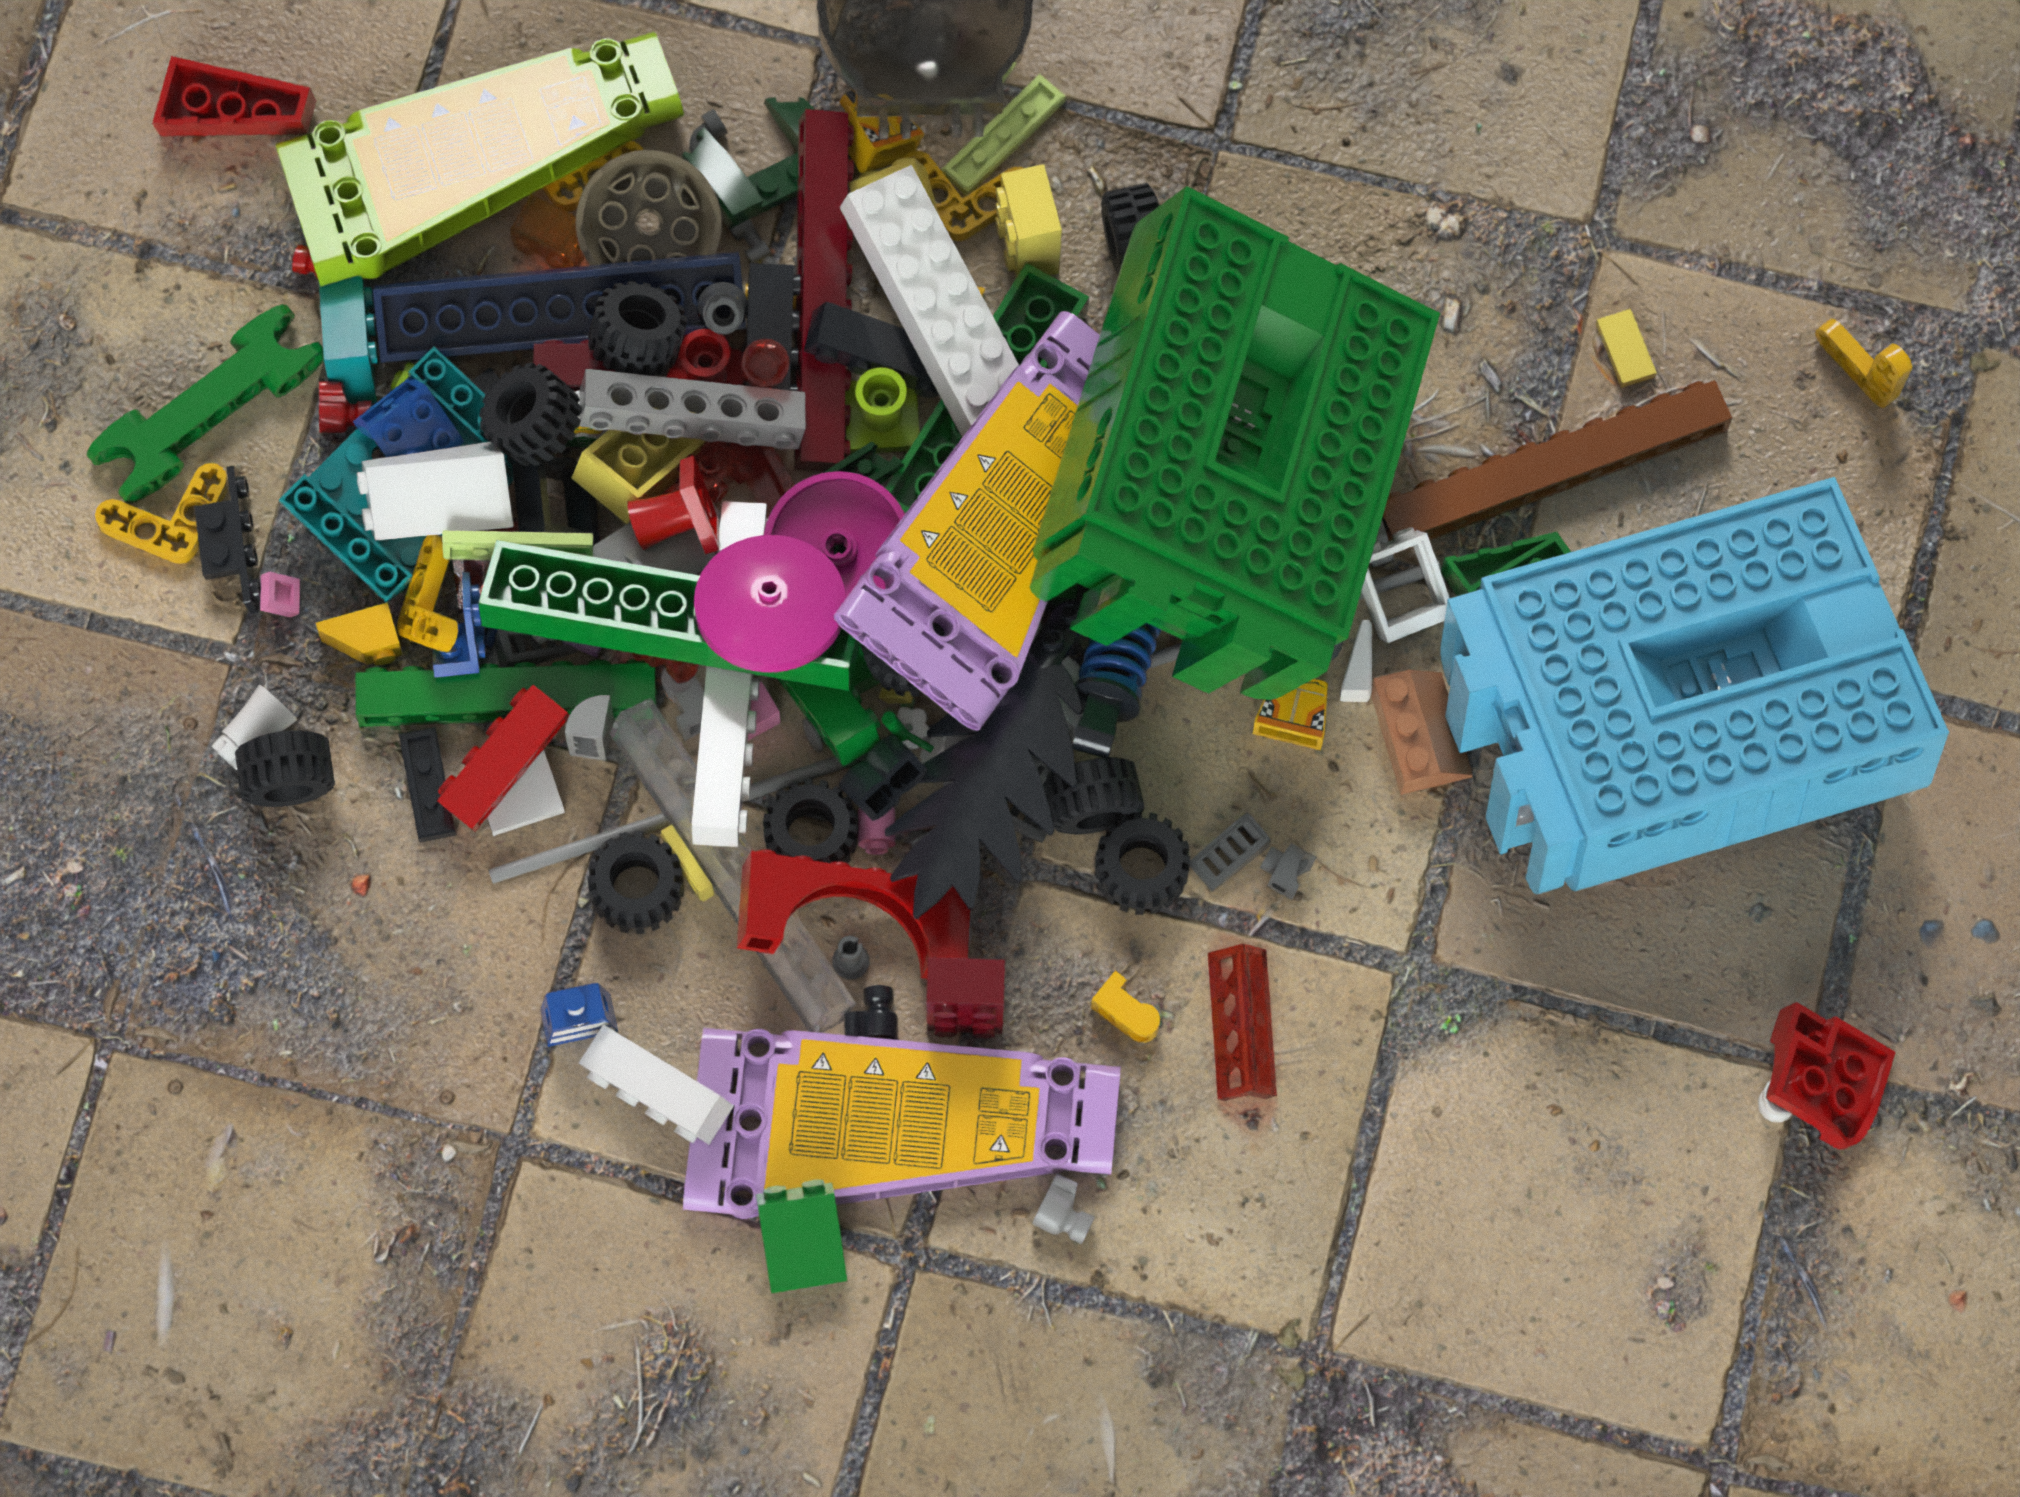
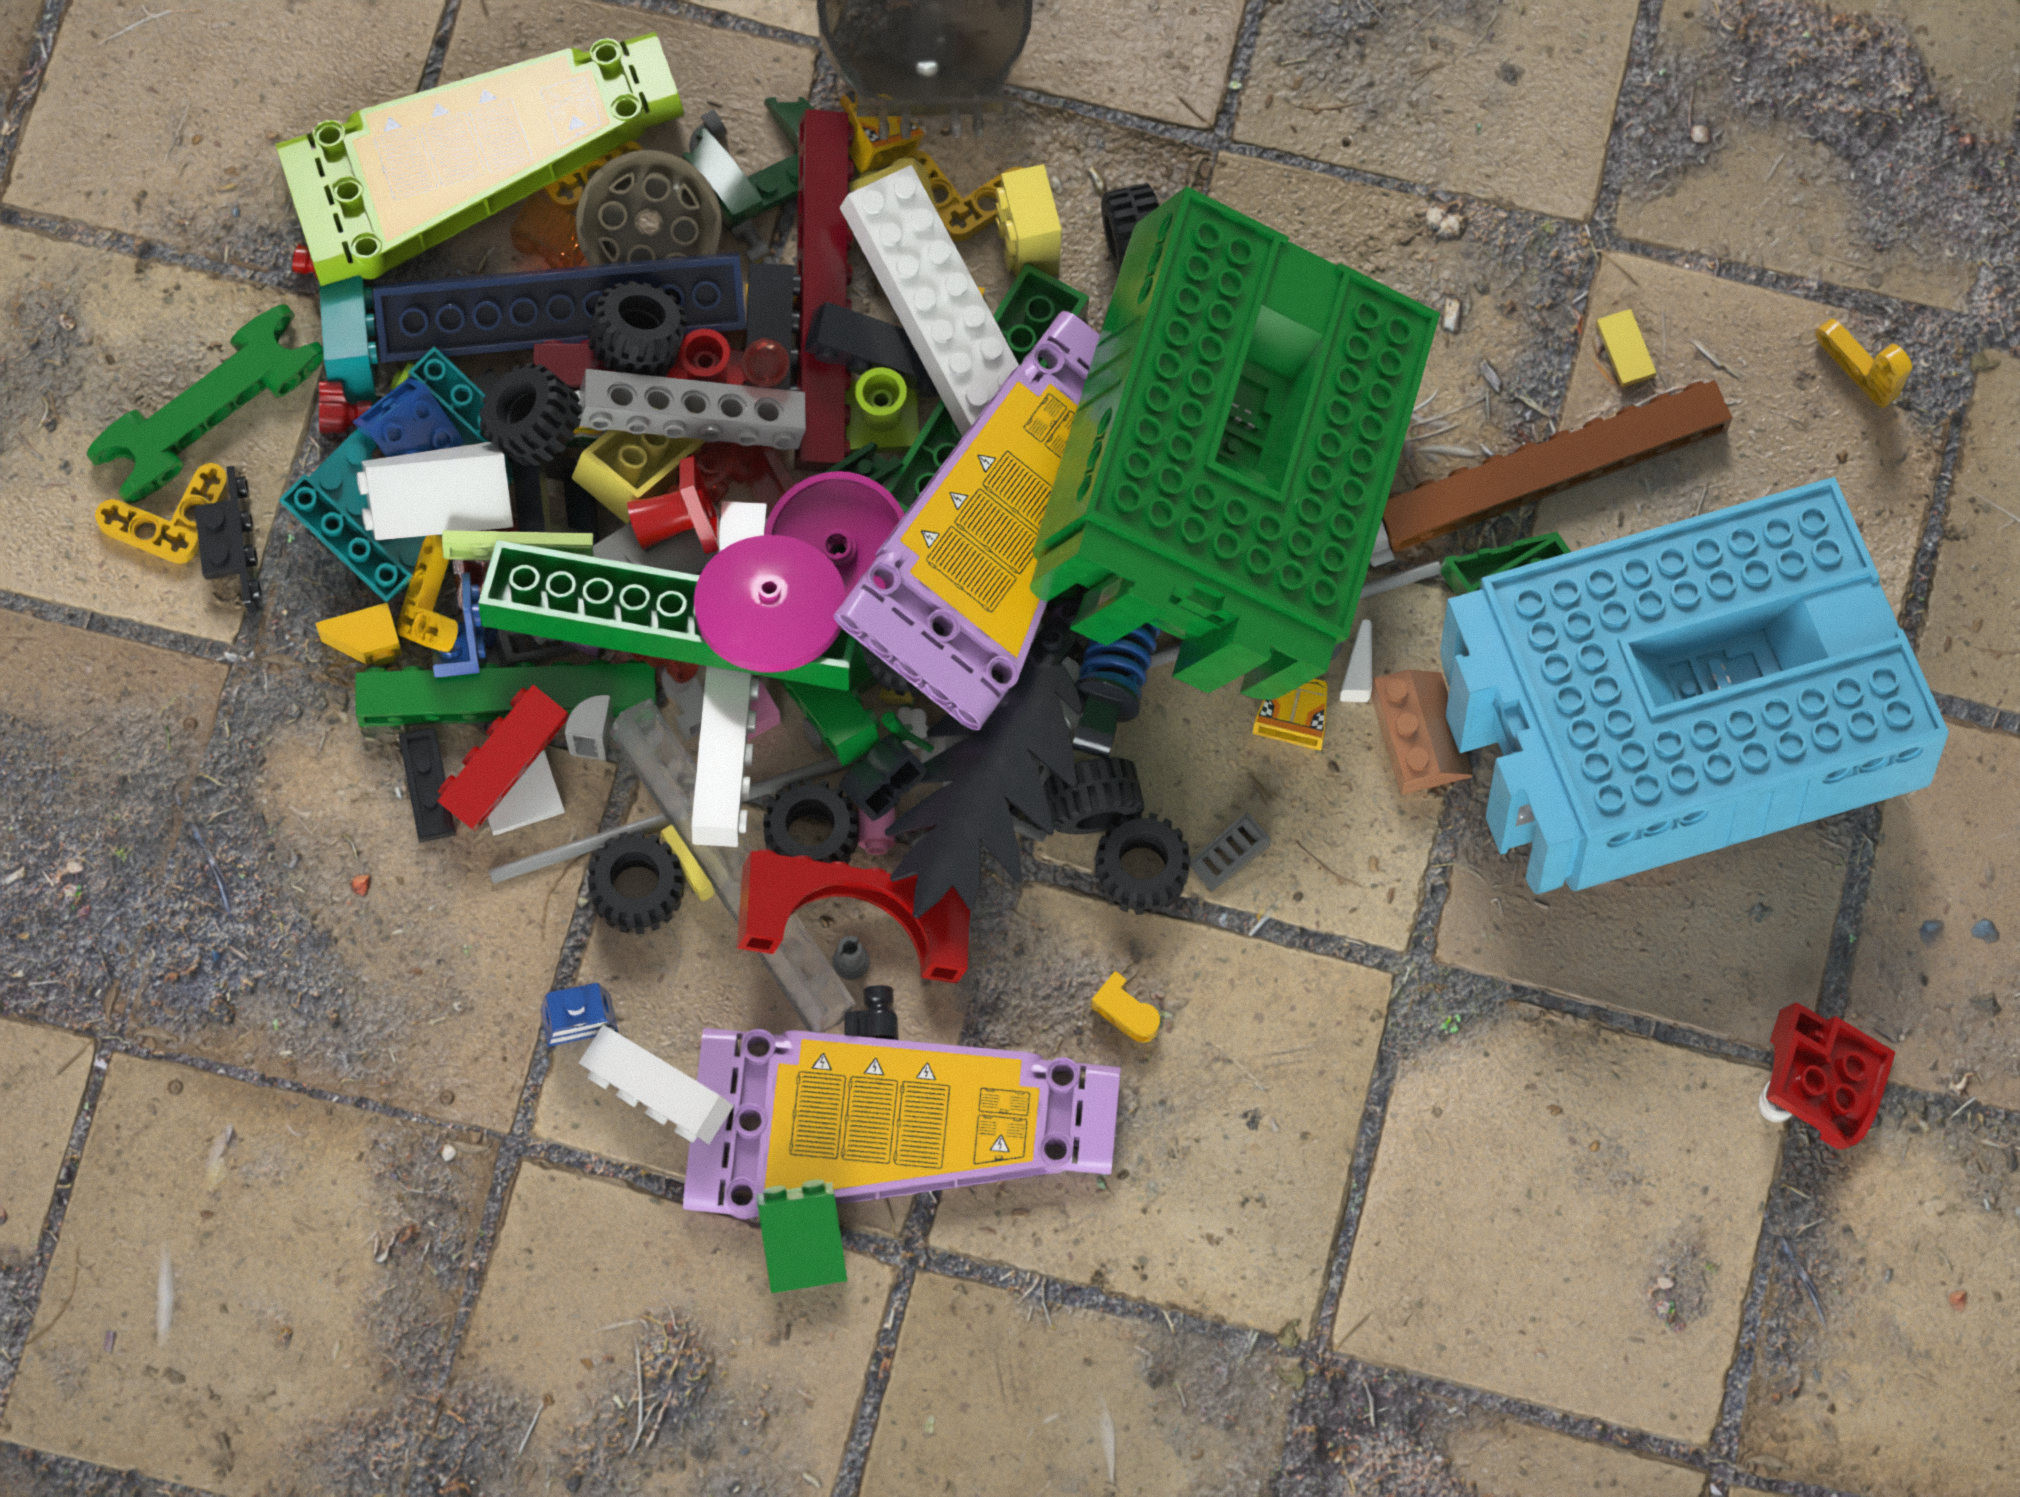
red wedge [152,56,317,136] -> none
white plant [211,684,297,770] -> none
black tyre [235,730,335,807] -> none
bright pink plate [260,572,300,618] -> none
dark grey plant [697,282,748,334] -> none
dark red brick [927,957,1005,1039] -> none
yellowish green tile [941,74,1066,196] -> none
light grey piece [1032,1173,1095,1244] -> none
clear red fence [1208,943,1277,1101] -> none
dark grey piece [1260,843,1316,900] -> none
white window [1362,527,1449,643] -> none

